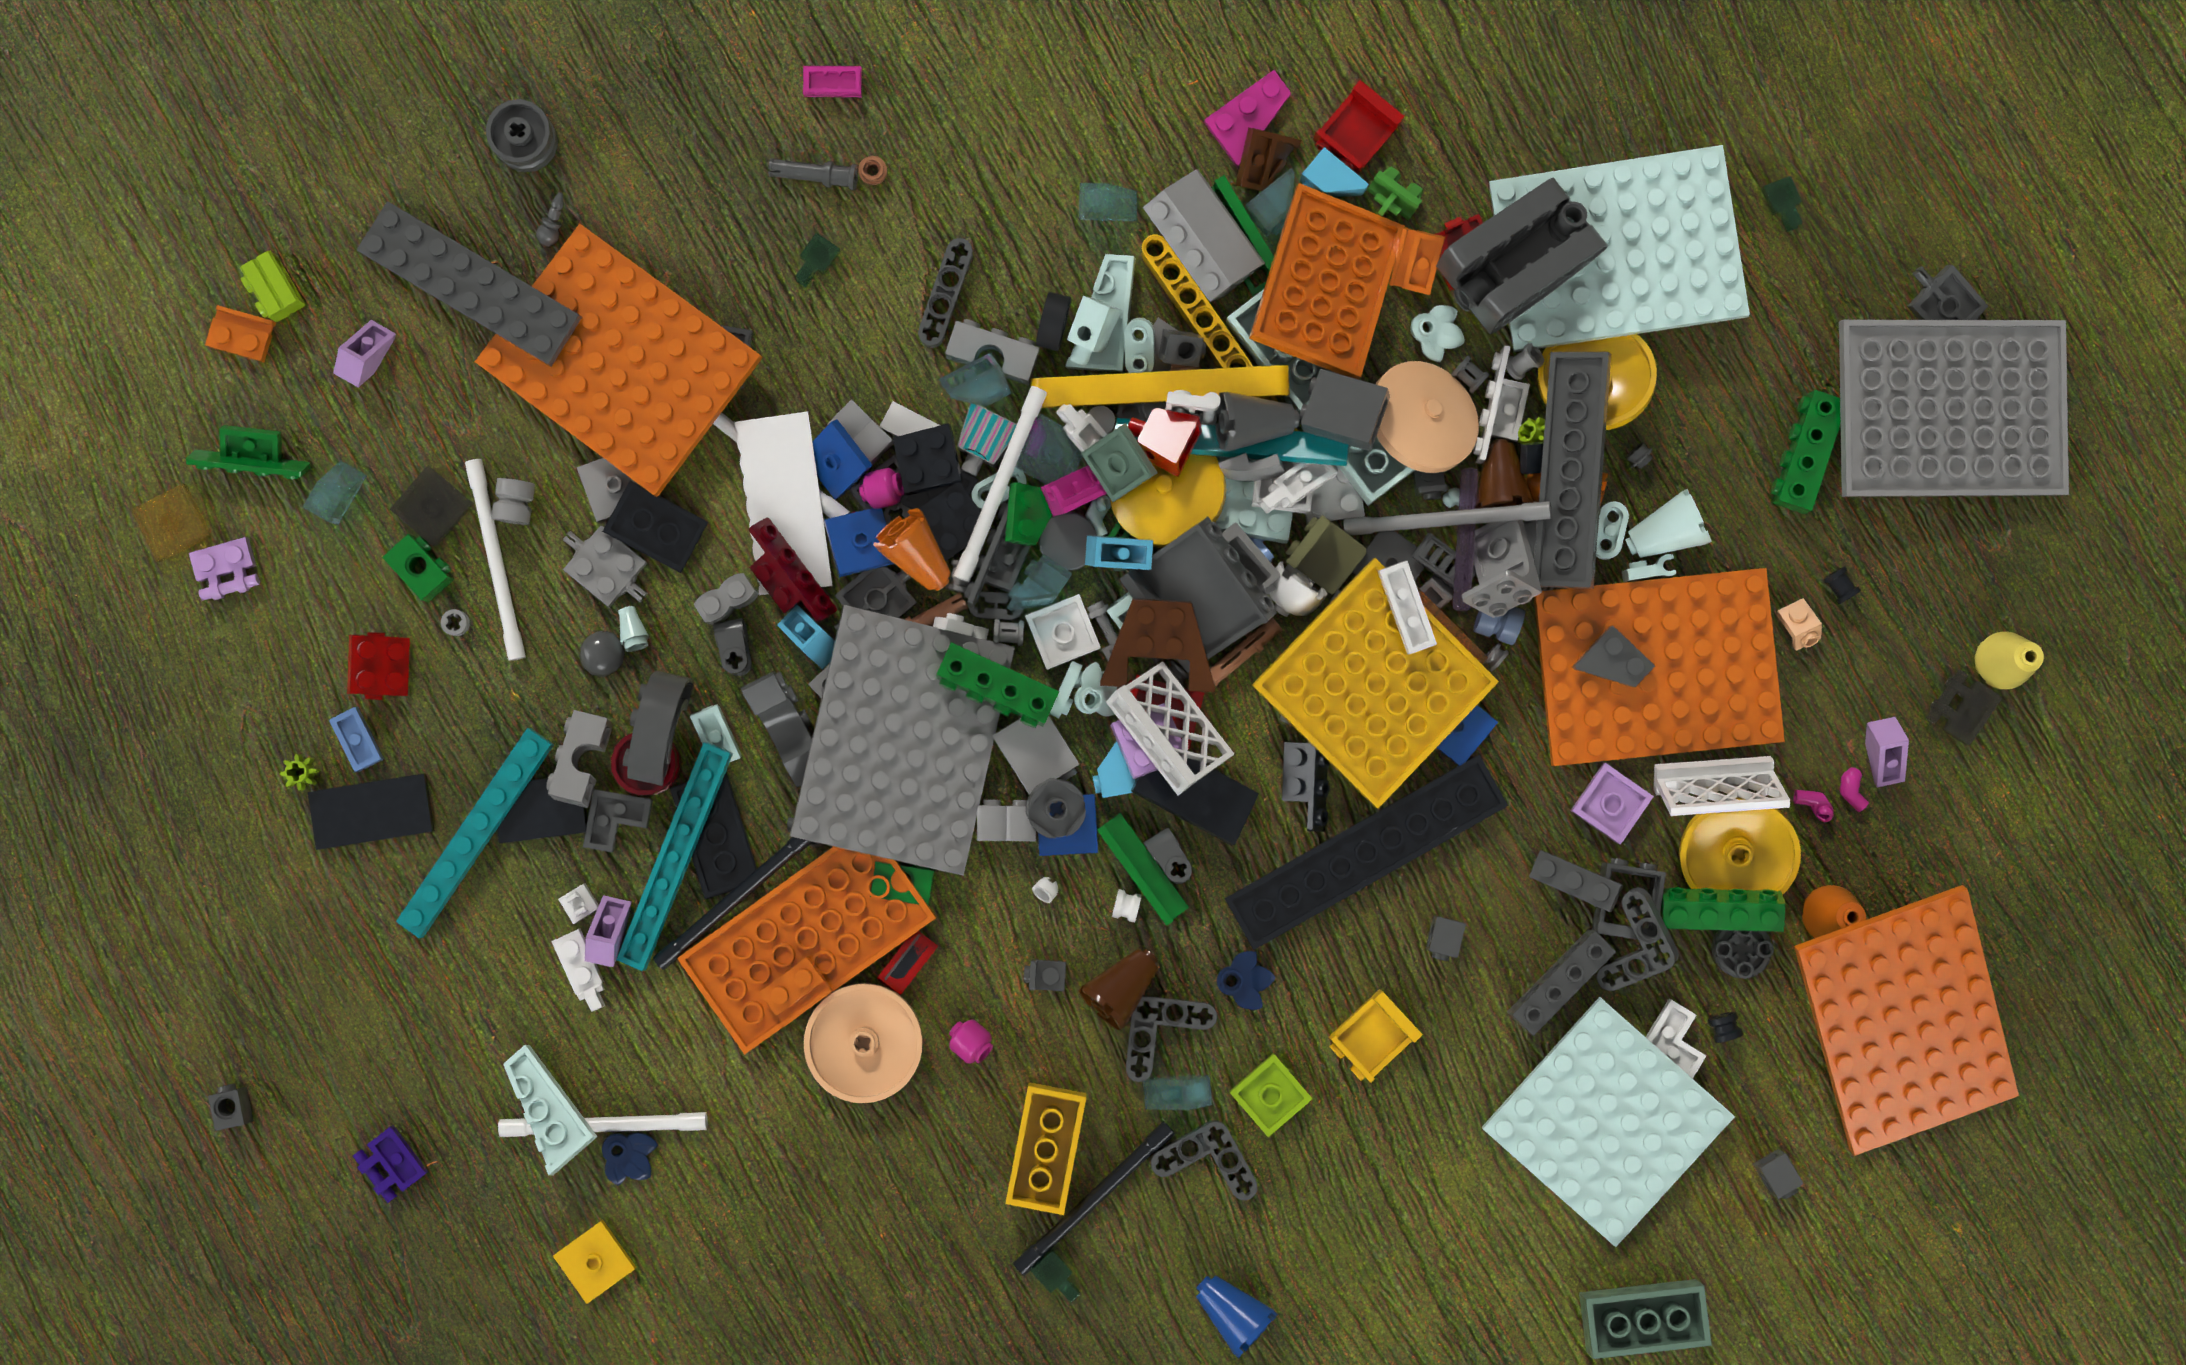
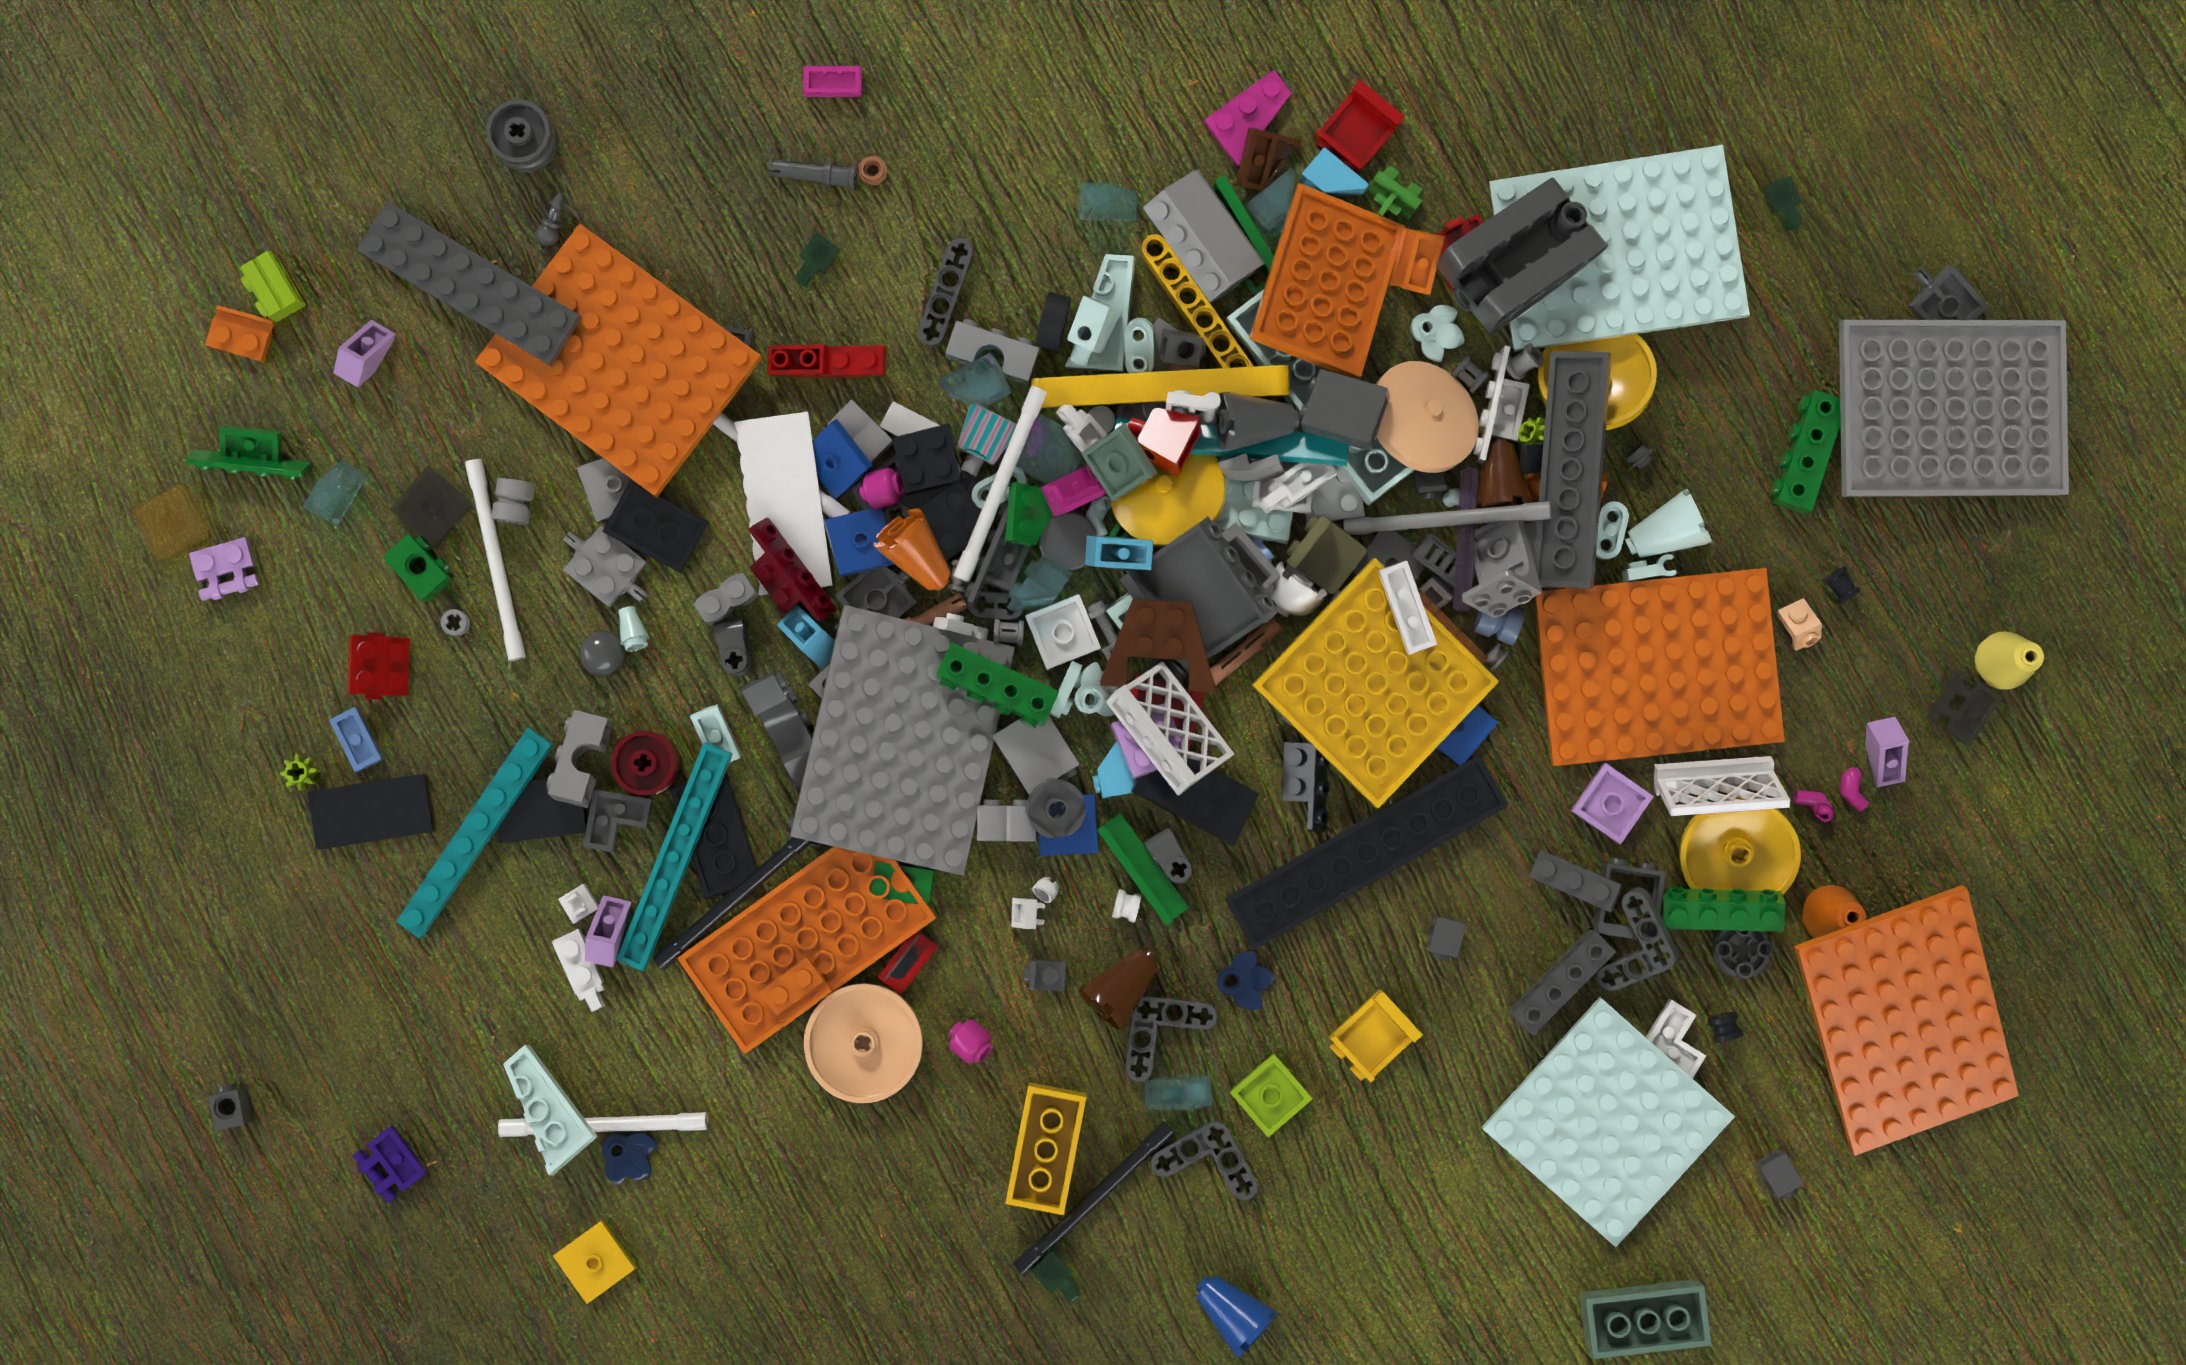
dark grey brick [623,671,694,786] -> none
dark grey wing [1572,625,1655,687] -> none
none -> red slope [768,344,887,379]
none -> white tile [1011,898,1045,929]

